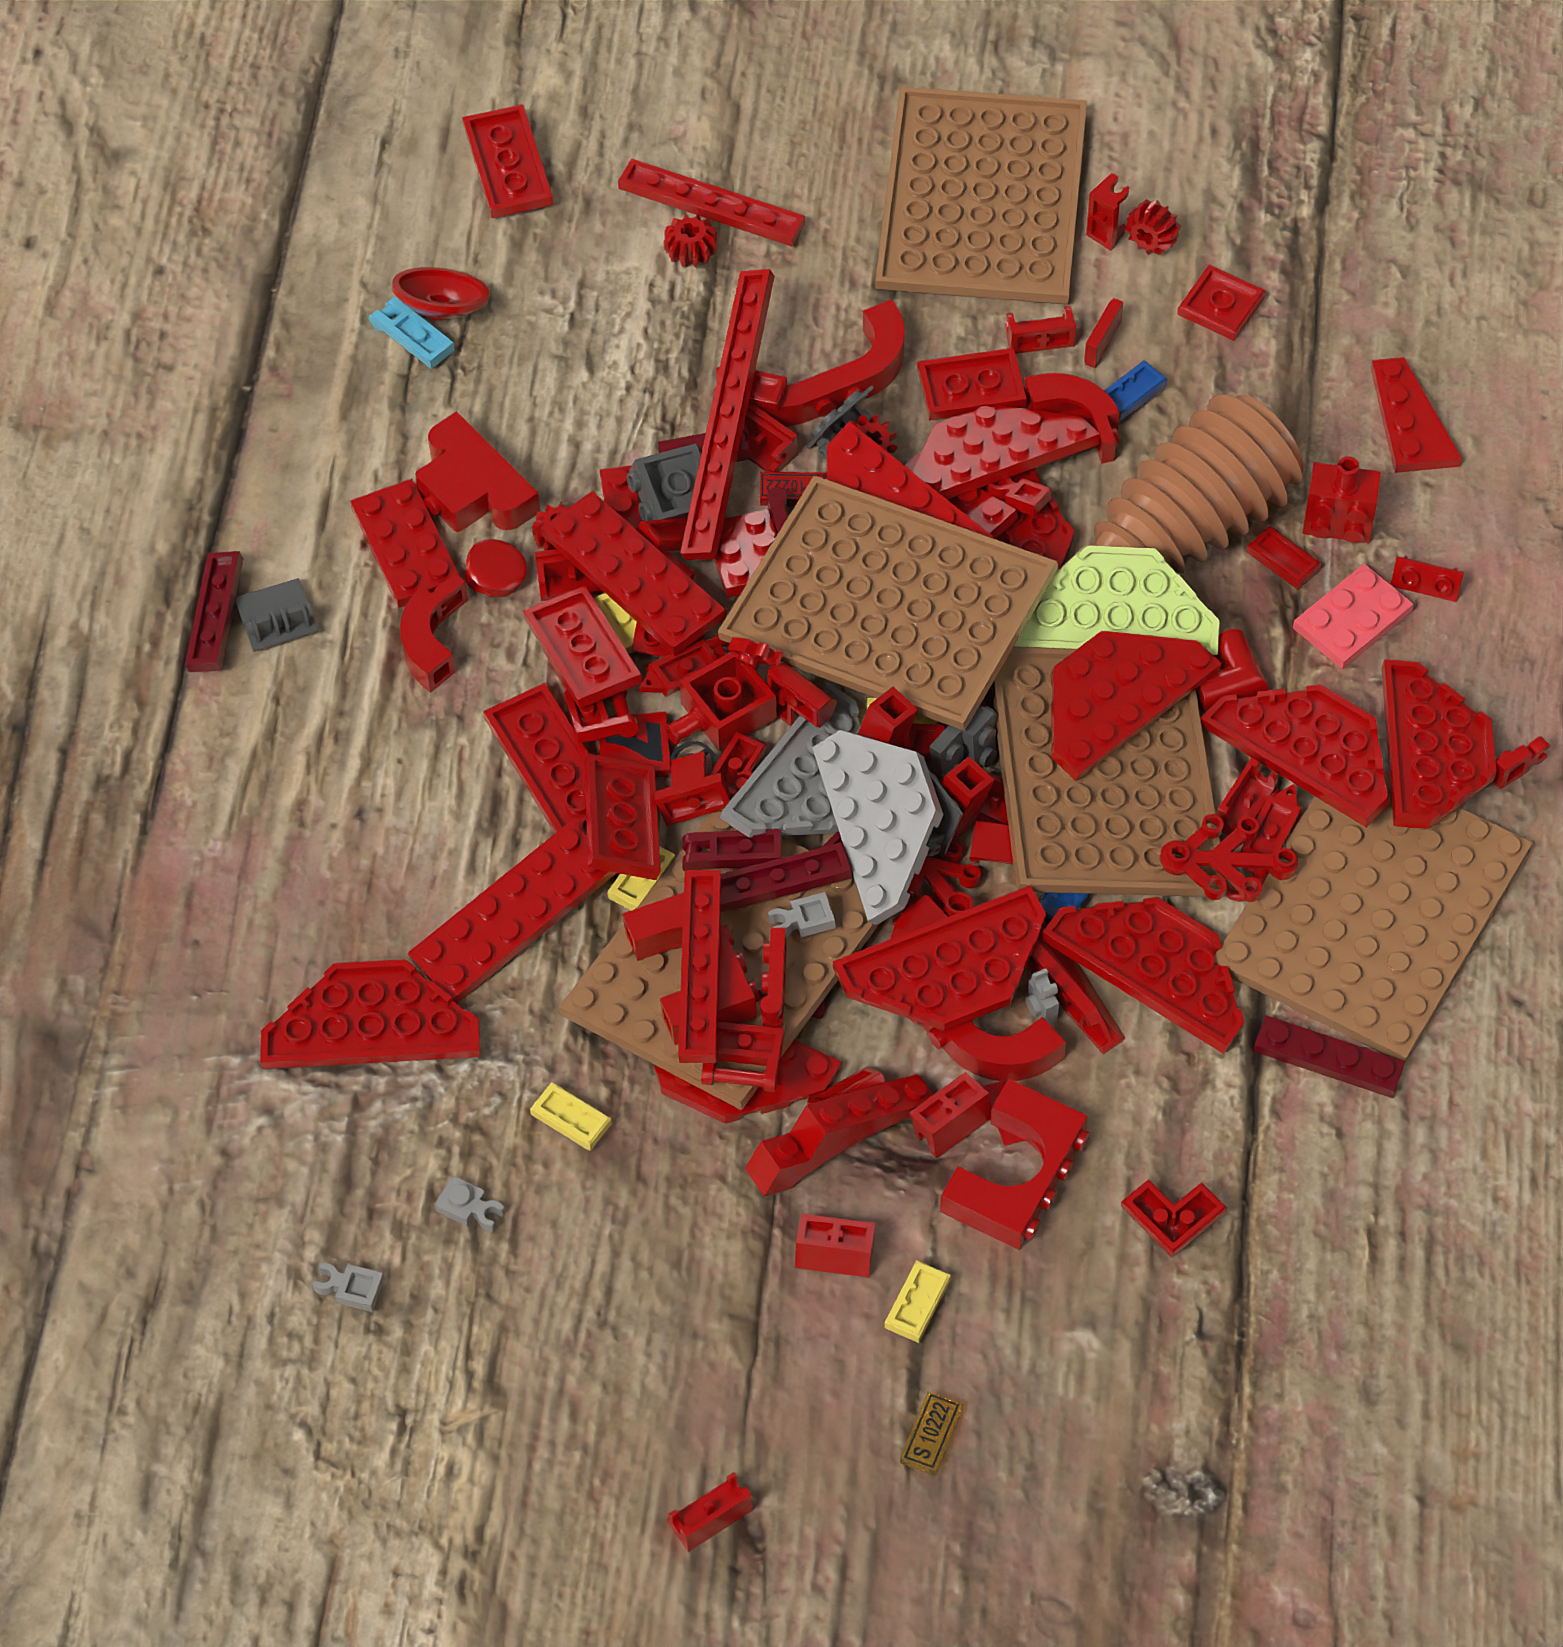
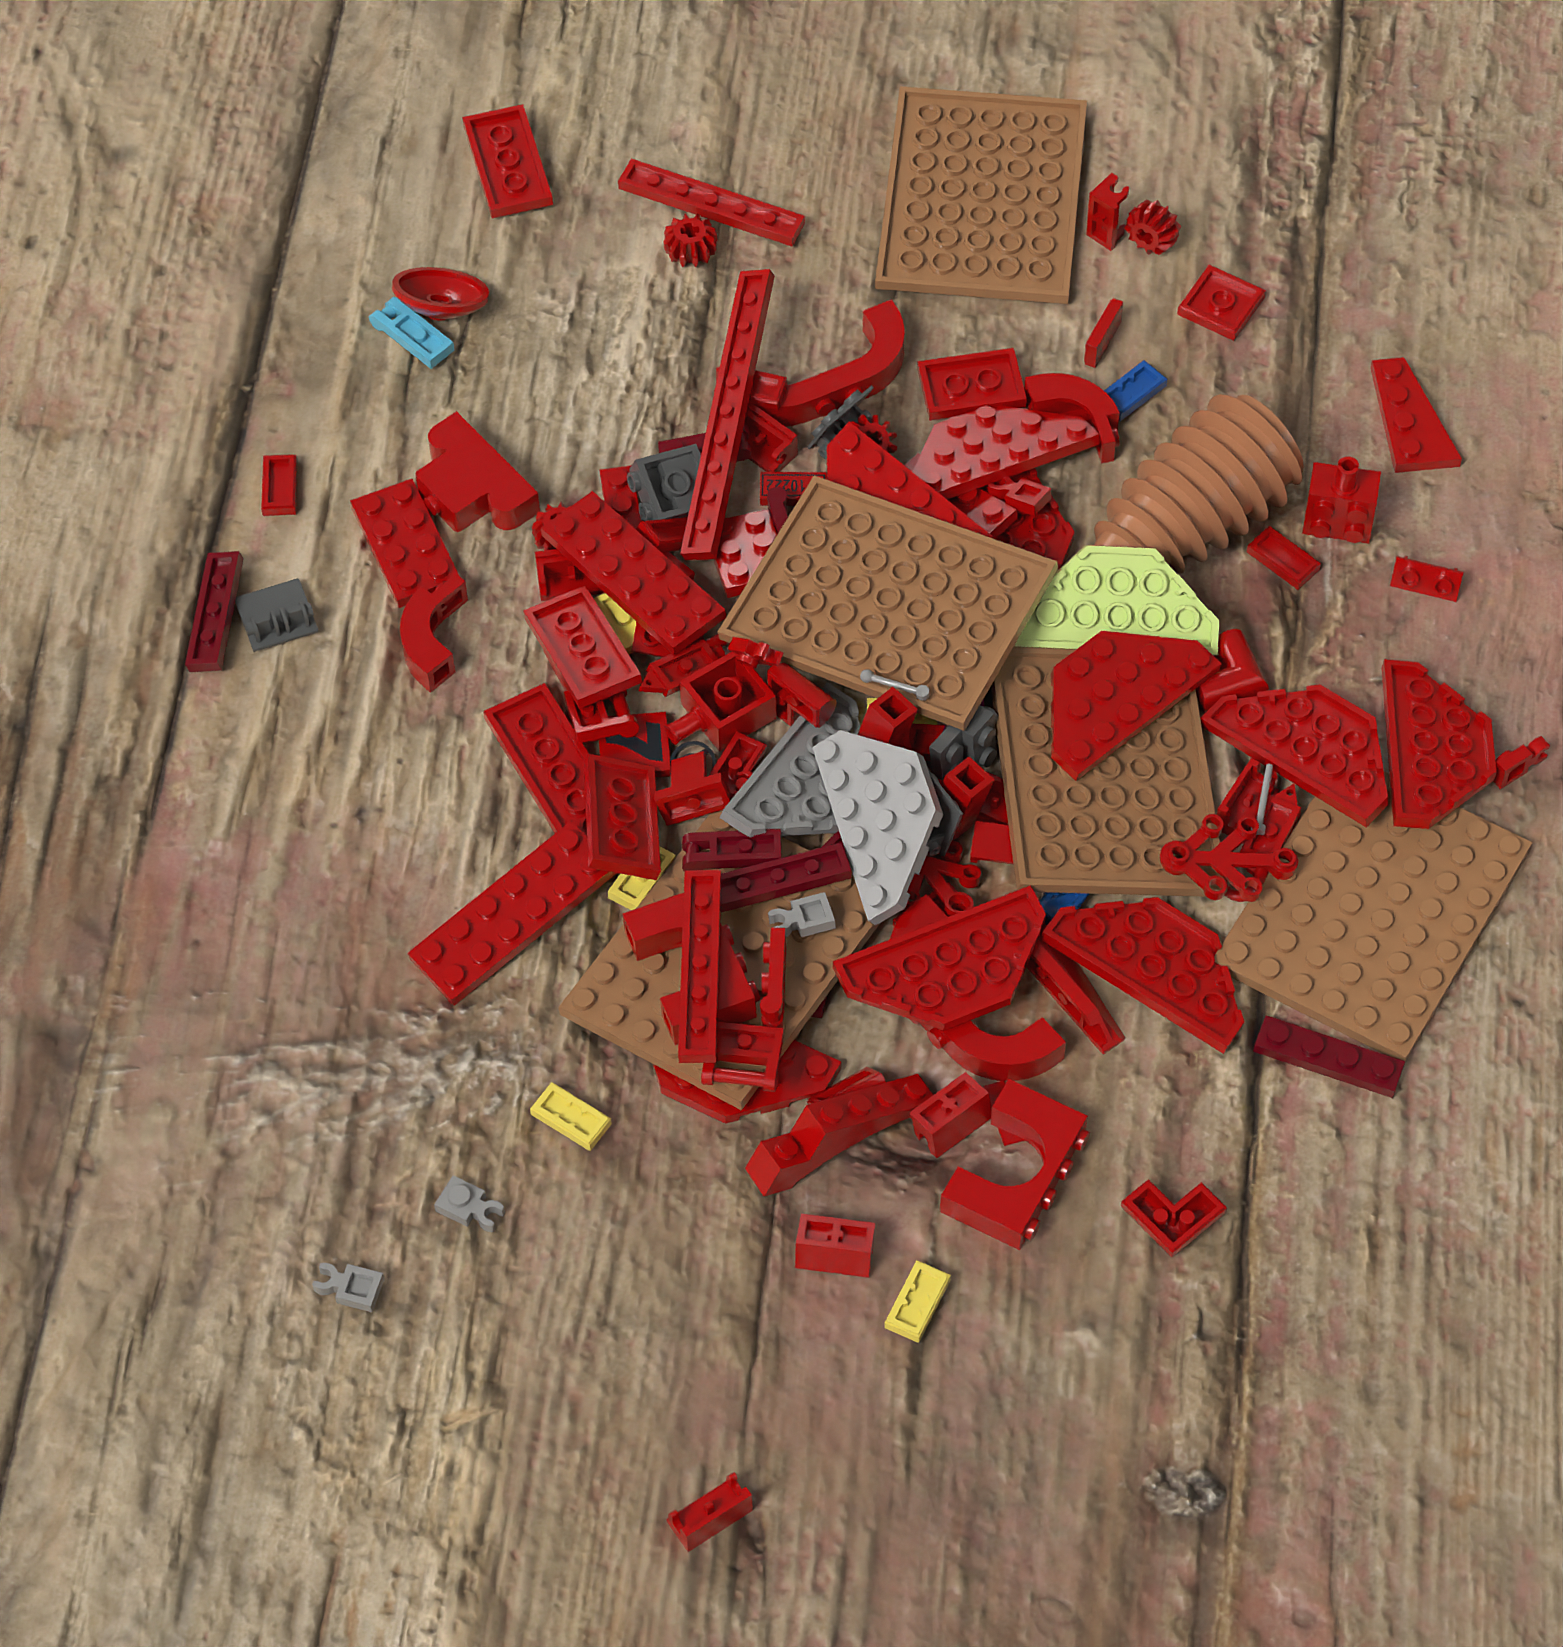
red plate [260,959,480,1069] -> none
red piece [465,539,527,597] -> none
clear yellow tile [900,1391,963,1476] -> none
red hinge [1005,306,1076,354] -> none
light grey plate [1025,968,1059,1024] -> none
coral plate [1293,564,1414,669] -> none
none -> red tile [261,454,298,516]
none -> light grey hinge [860,669,930,701]
none -> light grey piece [1251,764,1273,835]

